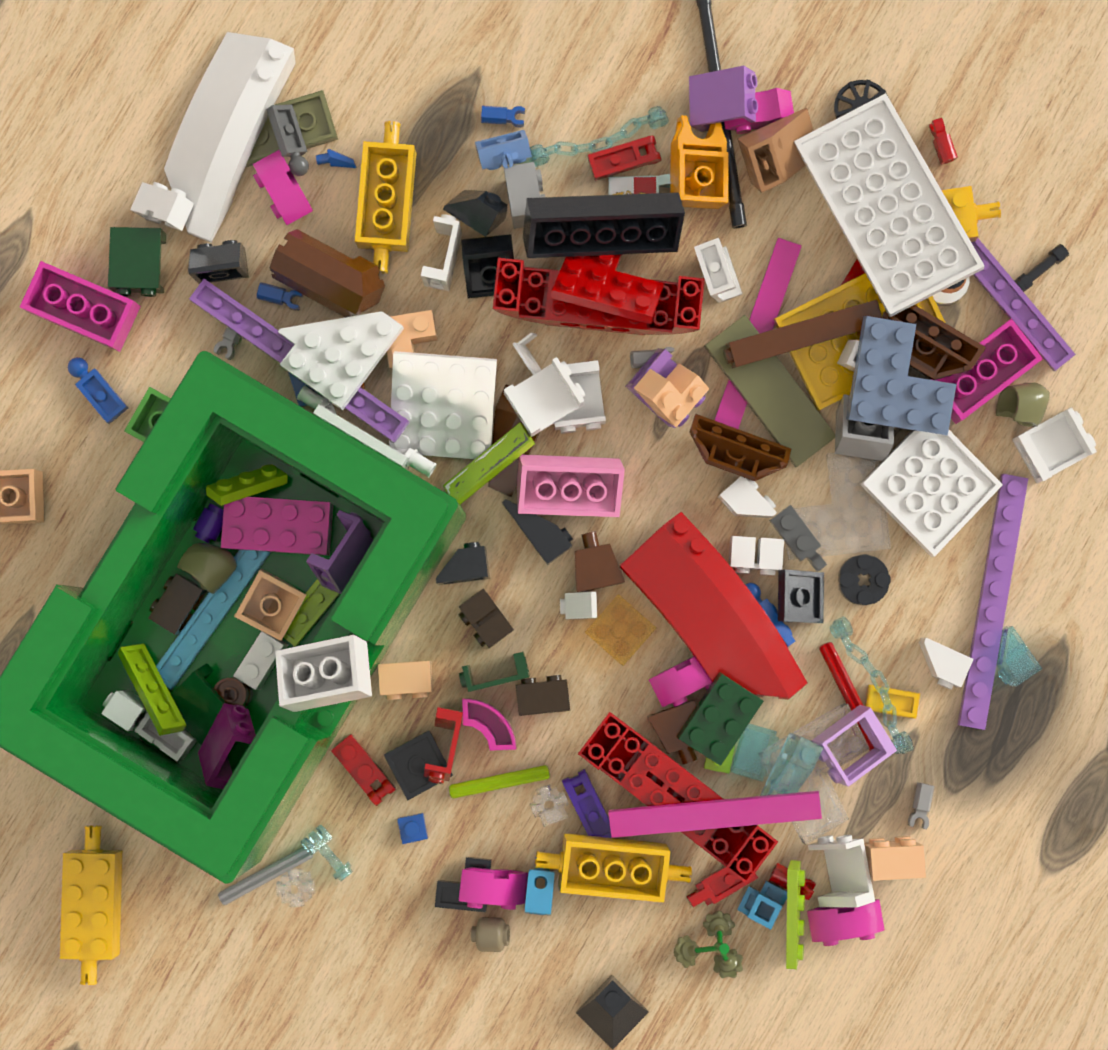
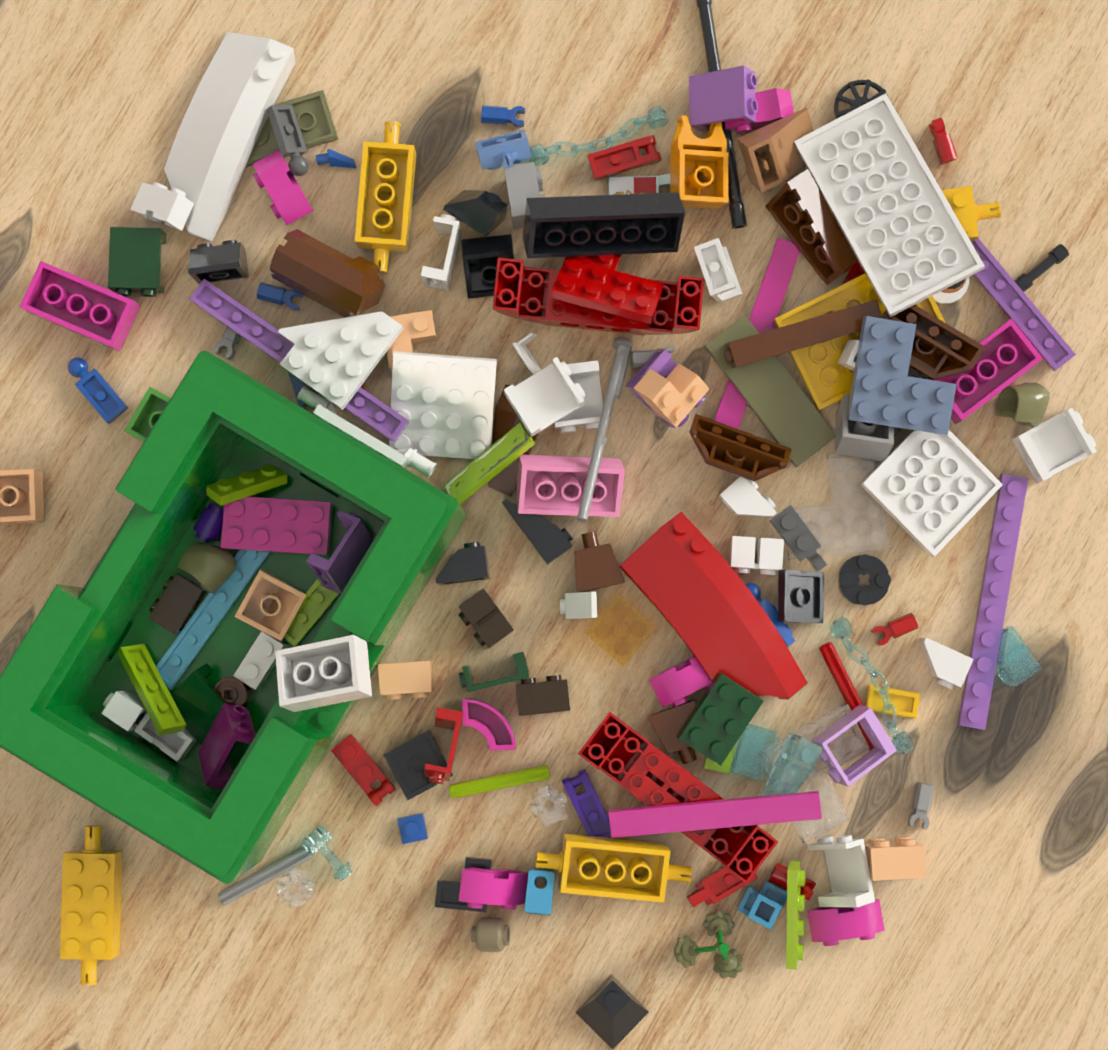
none -> light grey bar [577,337,632,522]
none -> reddish brown wedge [765,169,858,285]
none -> red bar [871,613,919,645]

